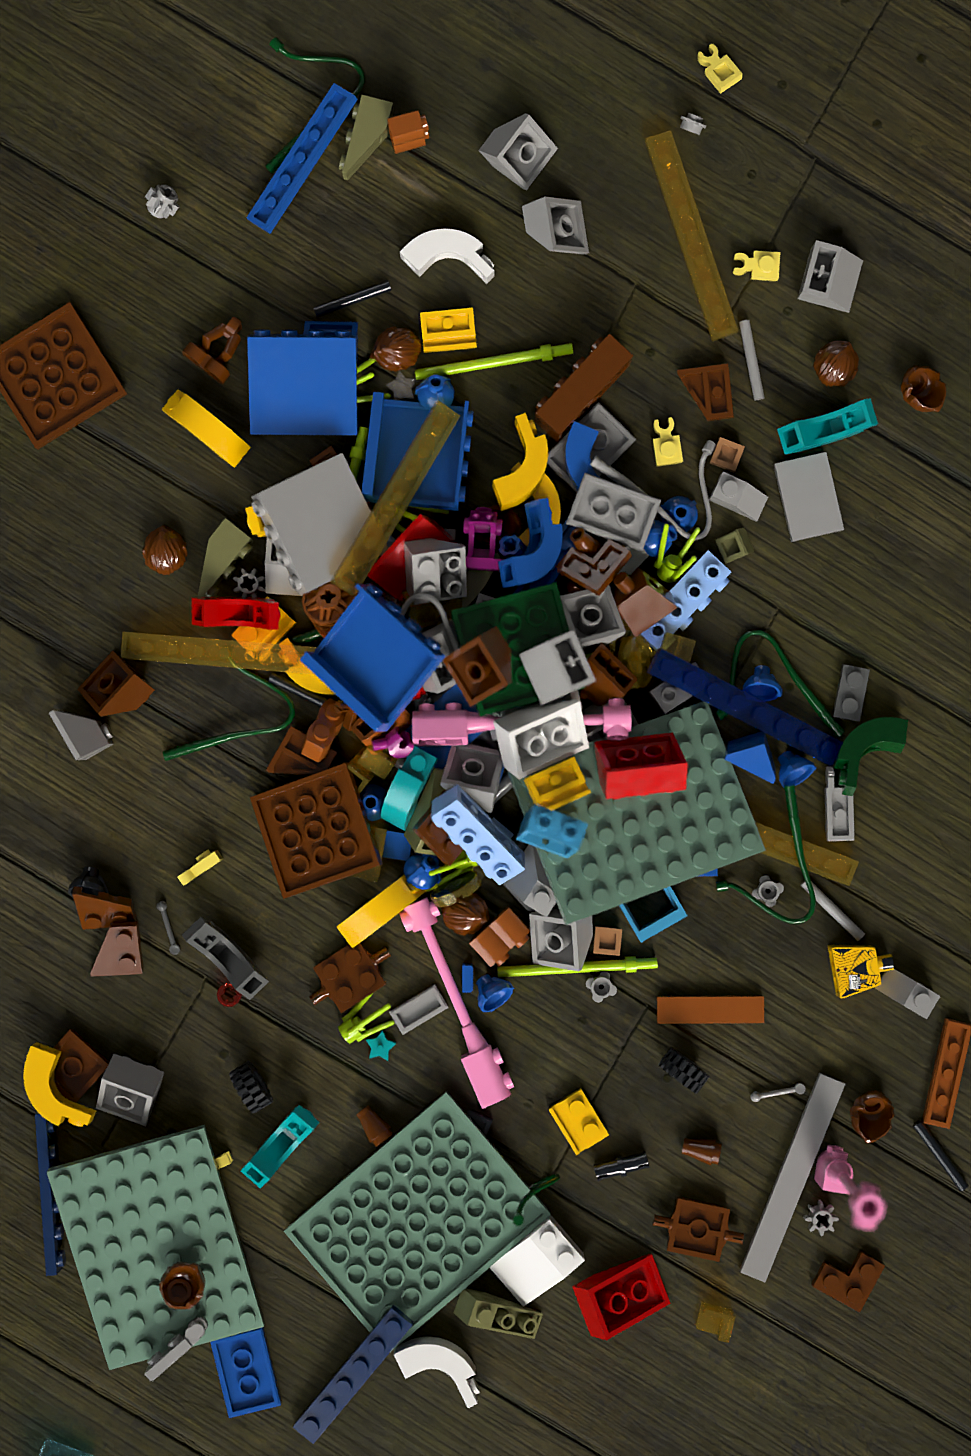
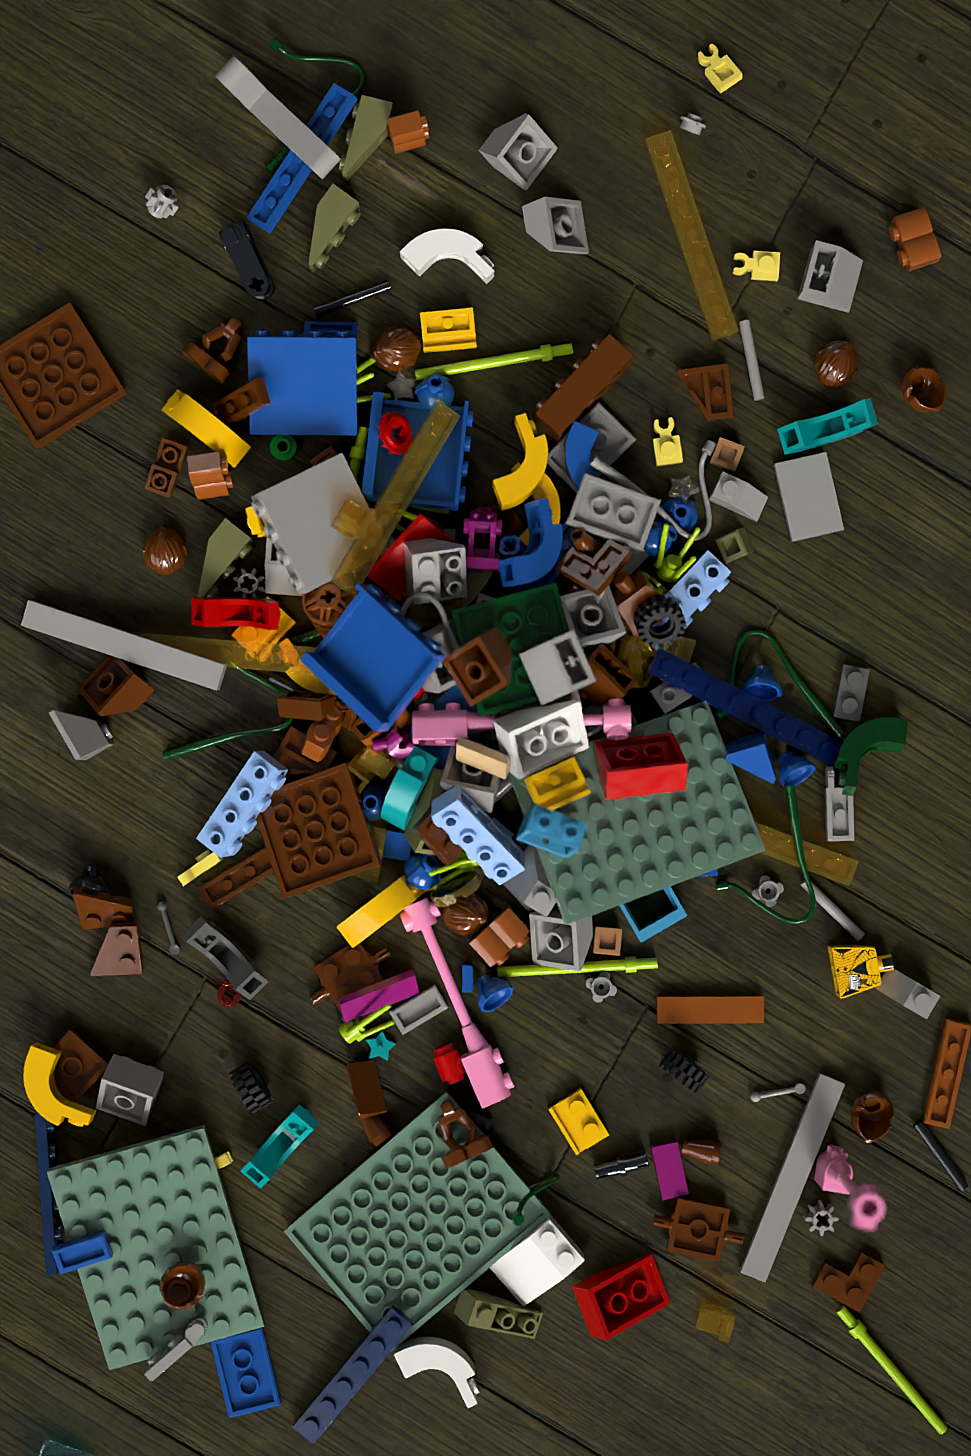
none -> light grey tile [21,600,227,691]
none -> blue tile [52,1230,113,1275]
none -> reddish brown slope [144,437,189,498]
none -> dark orange brick [187,452,234,500]
none -> light blue brick [196,751,289,858]
none -> reddish brown tile [198,846,274,910]
none -> reddish brown tile [213,377,271,427]
none -> light grey beam [215,56,341,179]
none -> black piece [219,219,274,300]
none -> green plate [270,435,297,461]
none -> reddish brown slope [277,690,336,721]
none -> olive slope [308,184,361,273]
none -> clear yellow panel [330,499,376,541]
none -> magenta tile [337,969,419,1023]
none -> reddish brown slope [347,1060,387,1119]
none -> red gear [377,411,412,455]
none -> red brick [433,1042,466,1085]
none -> reddish brown piece [438,1099,494,1169]
none -> tan tile [456,738,511,780]
none -> black tyre [633,595,686,648]
none -> magenta tile [651,1140,689,1200]
none -> clear piece [669,475,699,503]
none -> lime bar [836,1305,948,1434]
none -> dark orange brick [889,207,941,272]

